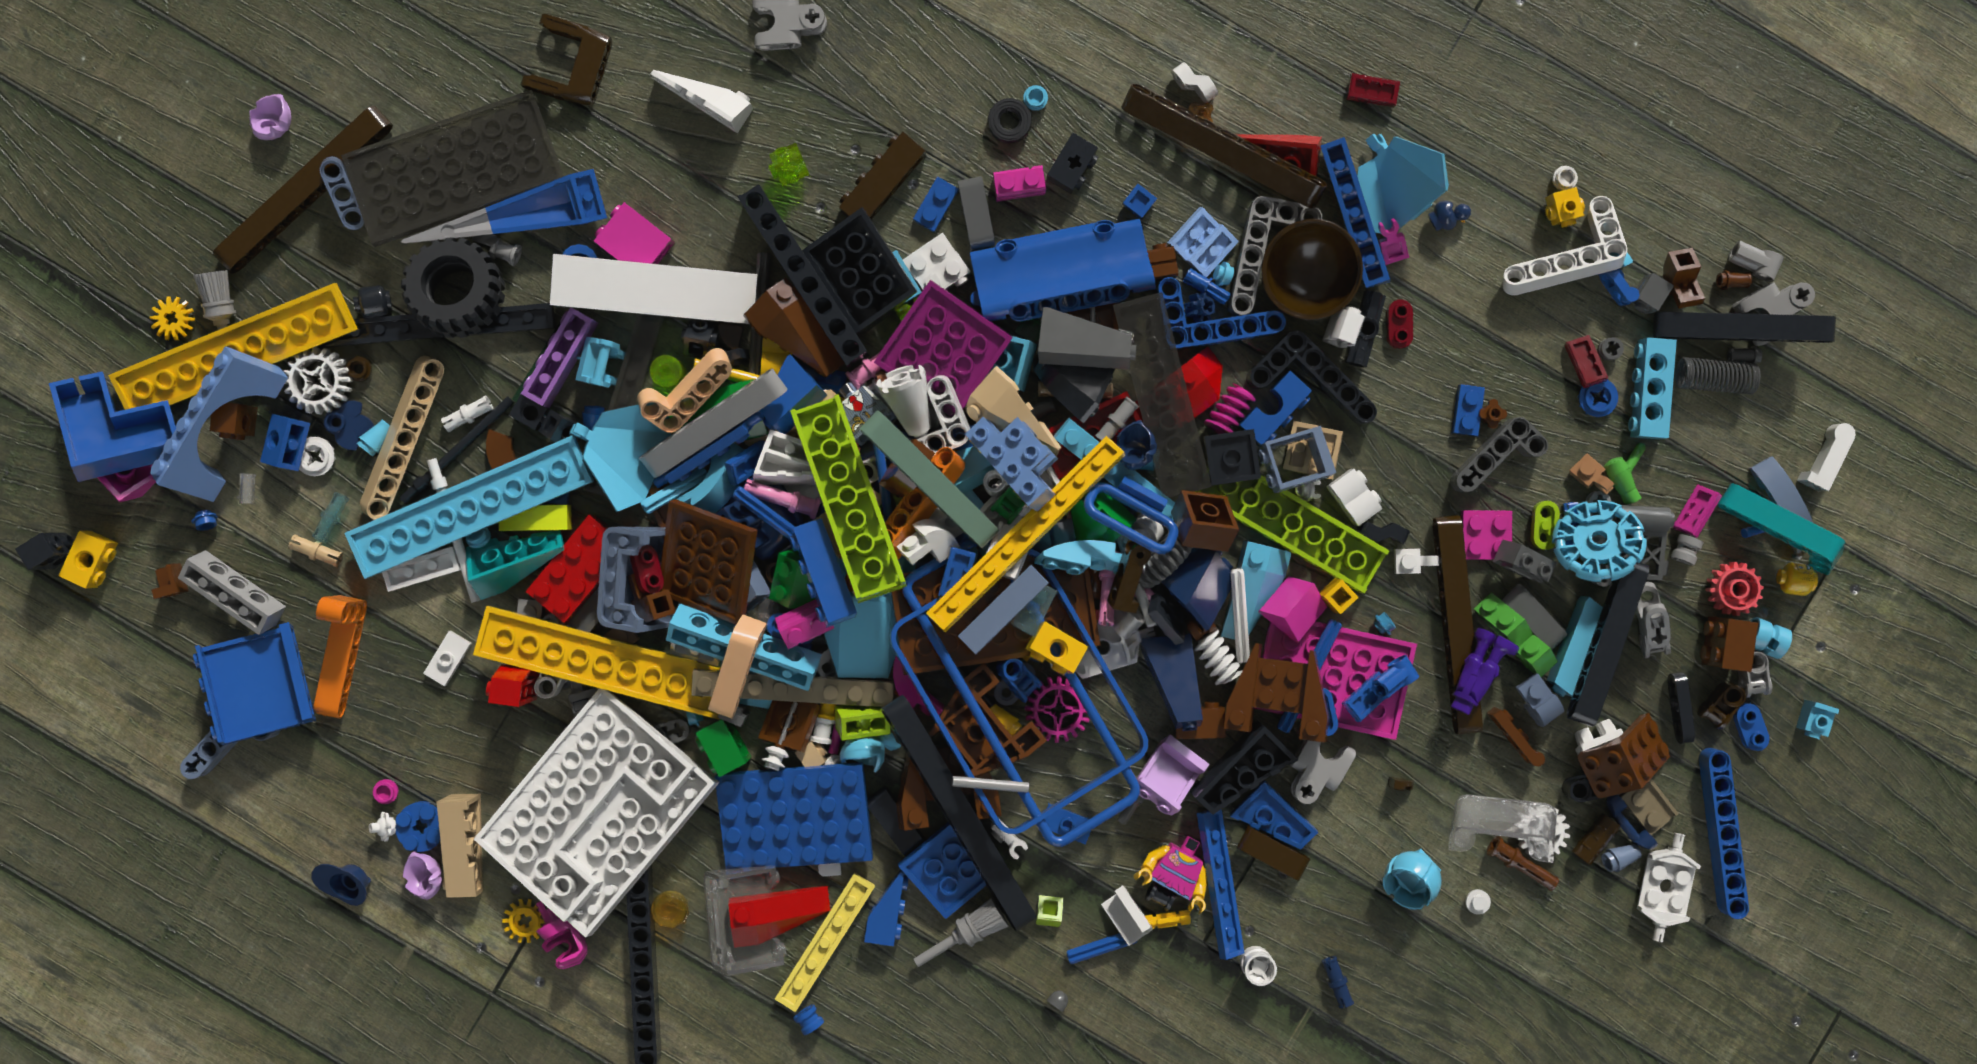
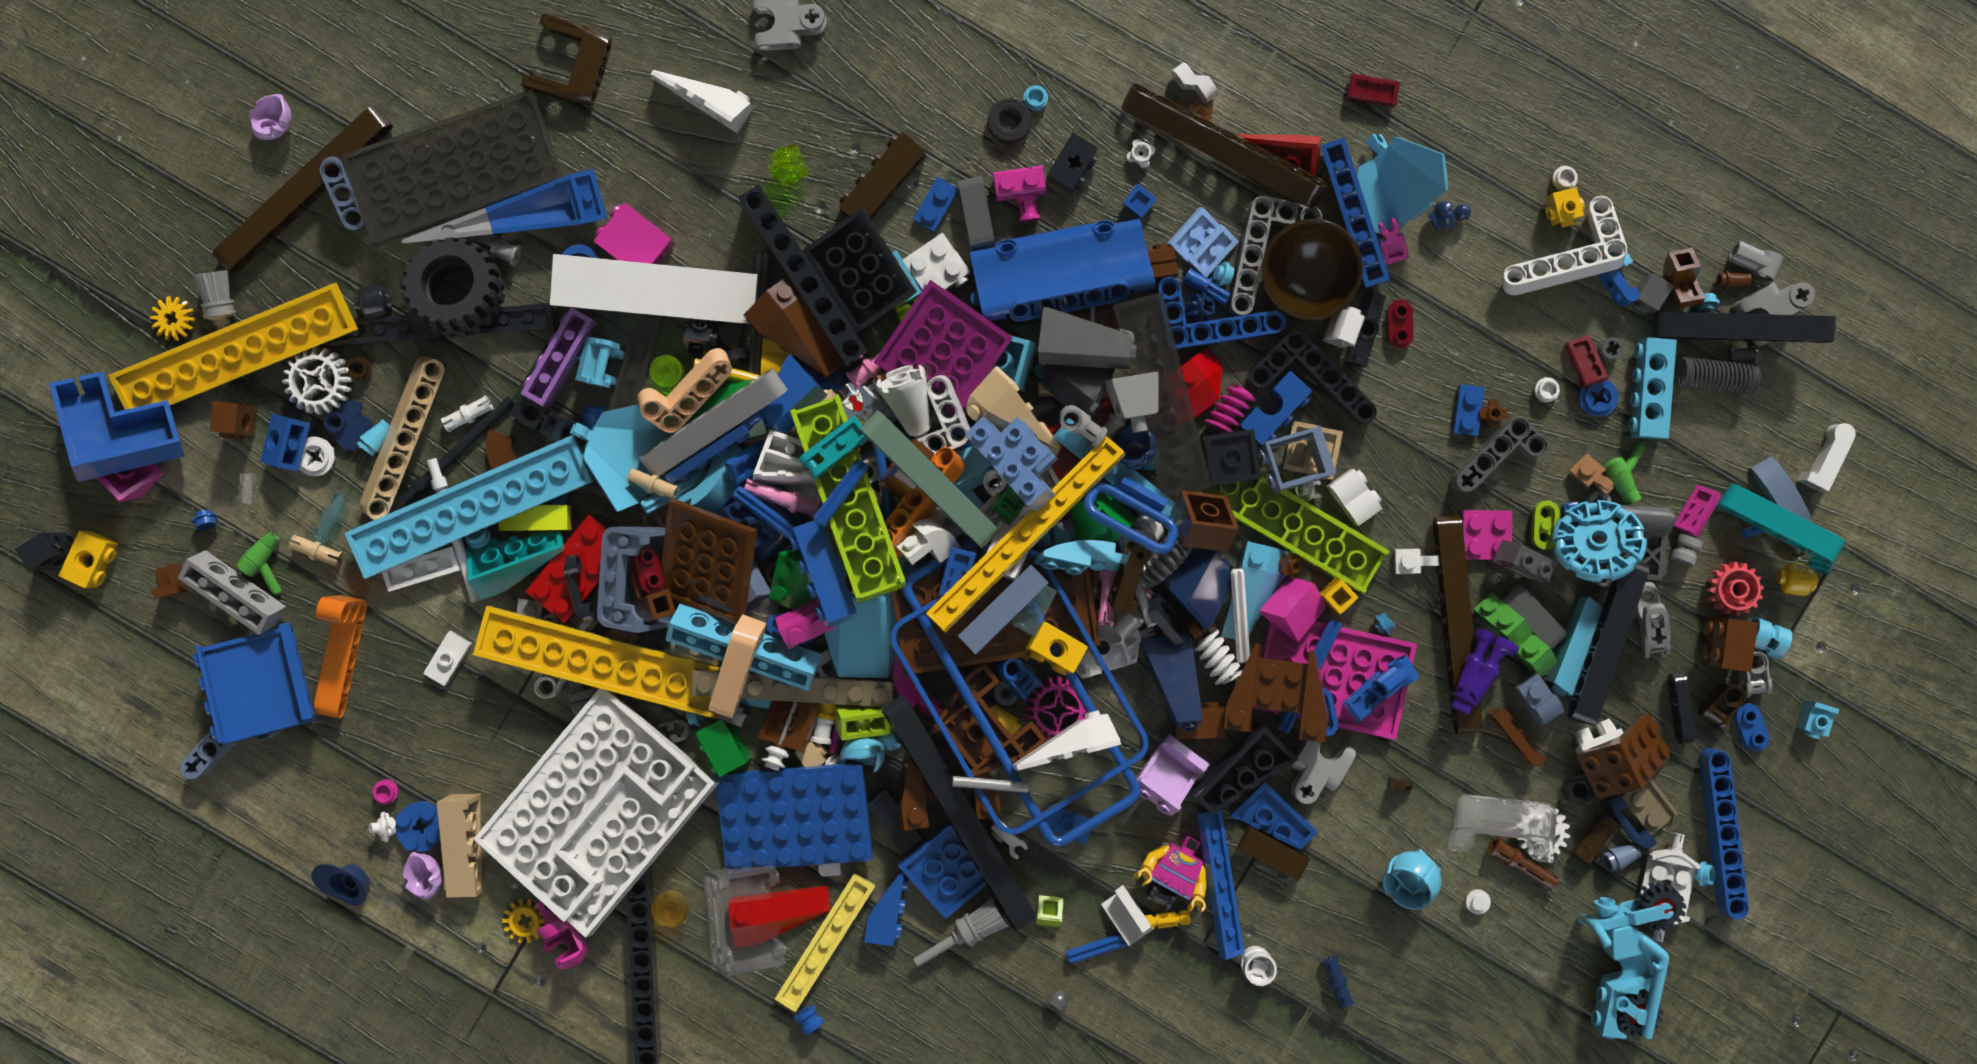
medium blue arch [150,346,288,502] -> none
red wedge [486,663,540,707] -> none
black piece [1359,521,1410,545] -> none
none -> bright green piece [237,532,281,596]
none -> black bar [563,554,597,623]
none -> tan pin [627,468,679,500]
none -> teal plate [798,415,868,480]
none -> blue axle [813,460,868,527]
none -> white wedge [1013,710,1121,770]
none -> dark pink bush [1015,194,1041,223]
none -> light grey connector [1060,405,1108,447]
none -> light grey torso [1105,372,1159,433]
none -> white plate [1127,139,1155,168]
none -> reddish brown plate [1278,552,1301,579]
none -> white plate [1534,378,1560,402]
none -> medium azure piece [1578,881,1687,1039]
none -> medium azure plate [1693,293,1720,313]
none -> medium azure plate [1694,861,1716,887]

